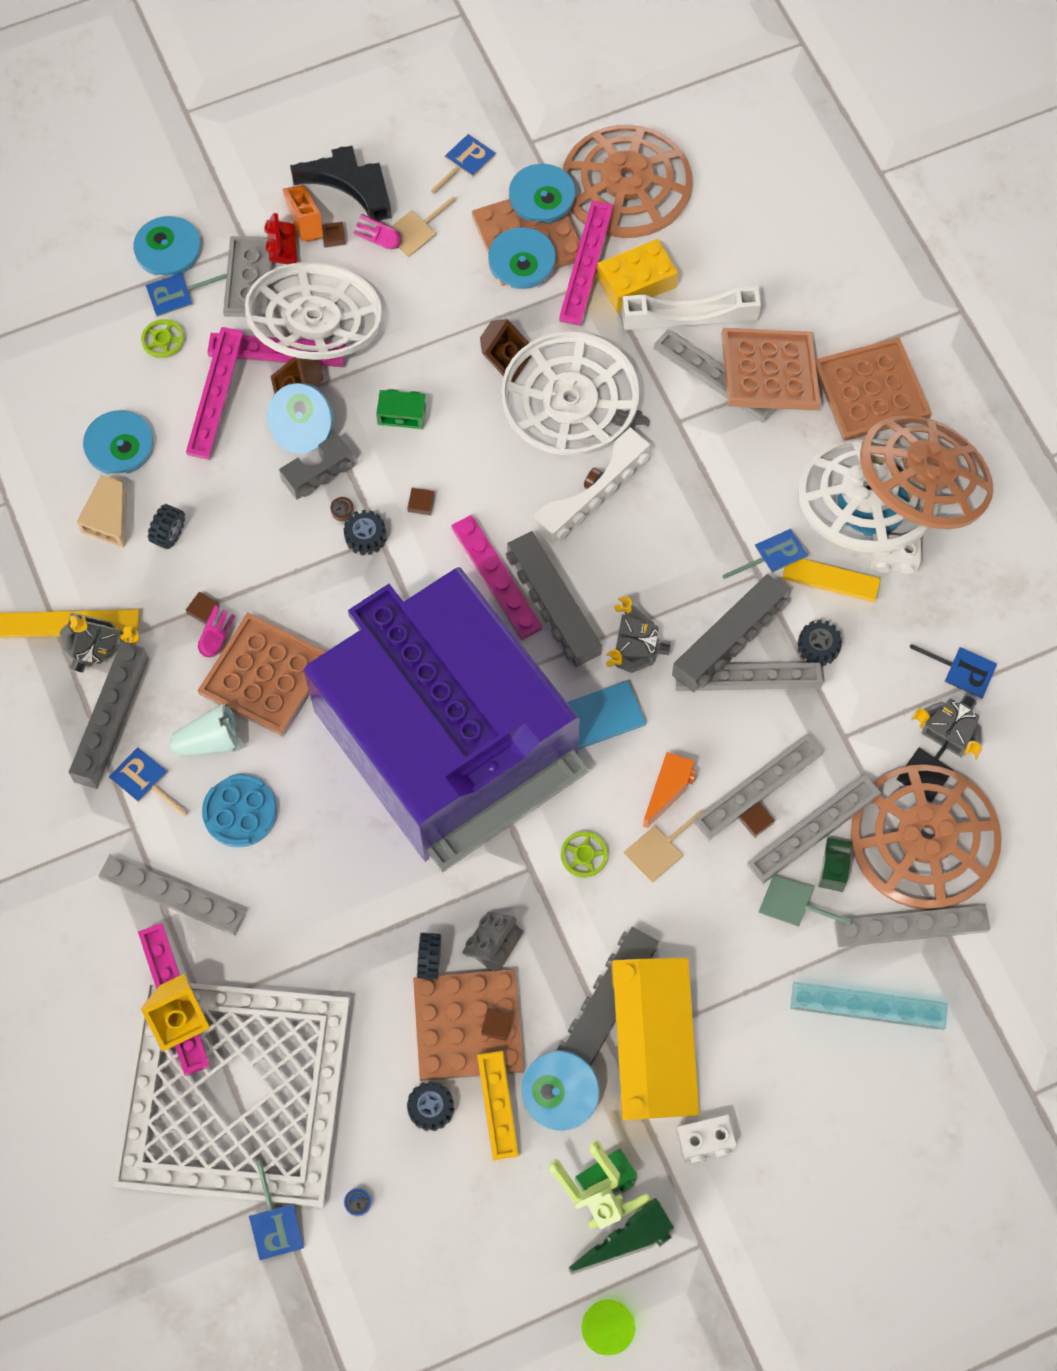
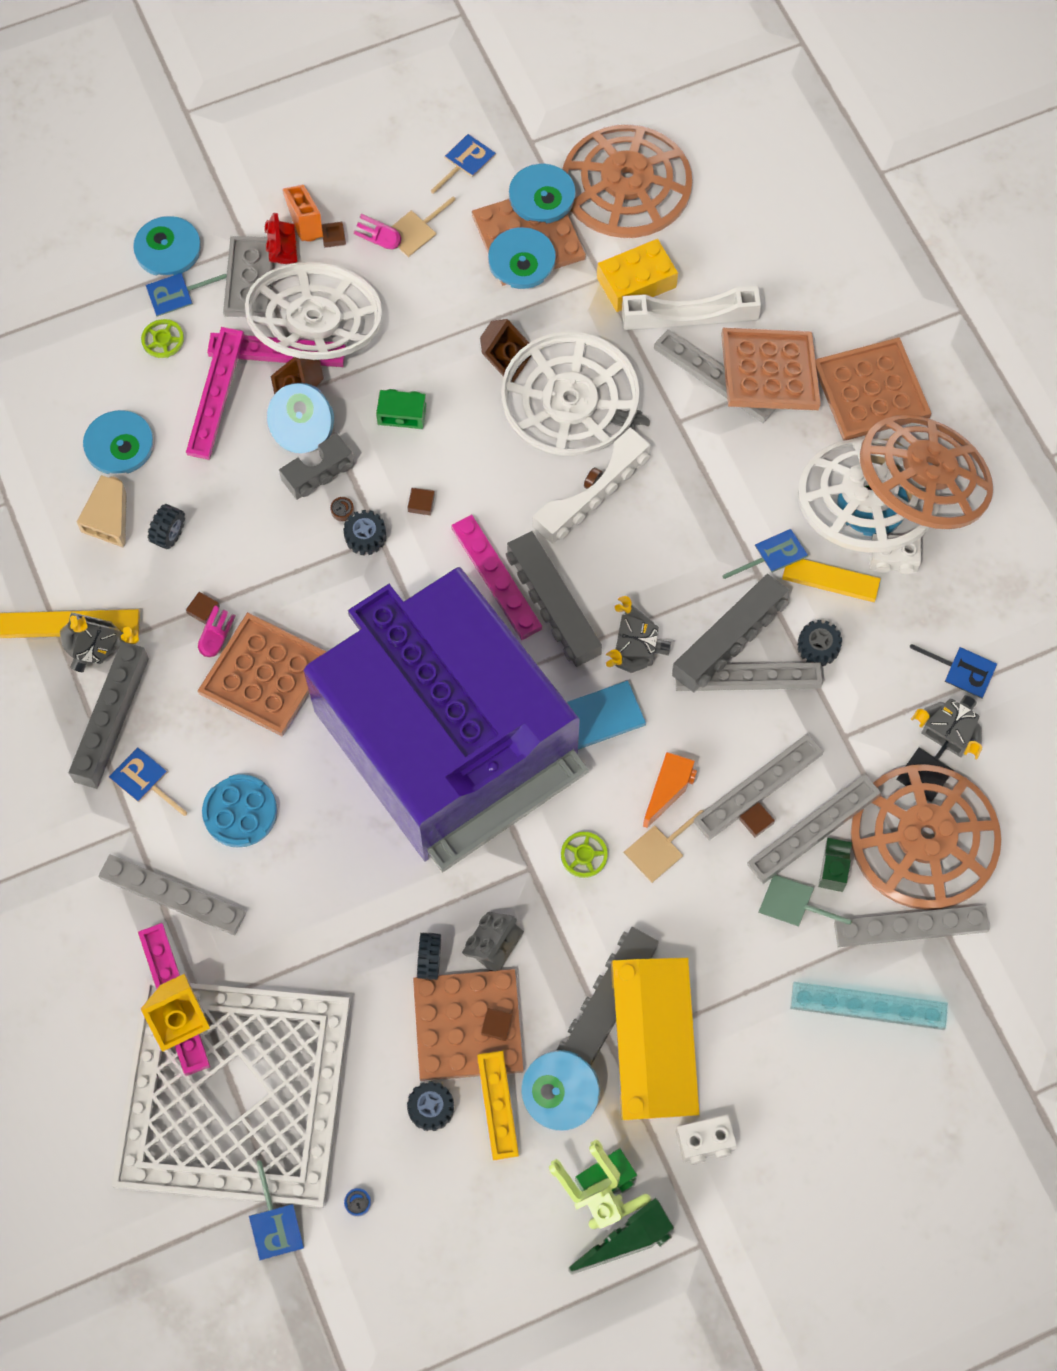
light aqua cone [170,704,242,756] -> none
black arch [290,145,392,221] -> none
dark pink plate [559,201,614,326] -> none
clear neon green tile [581,1299,635,1357] -> none

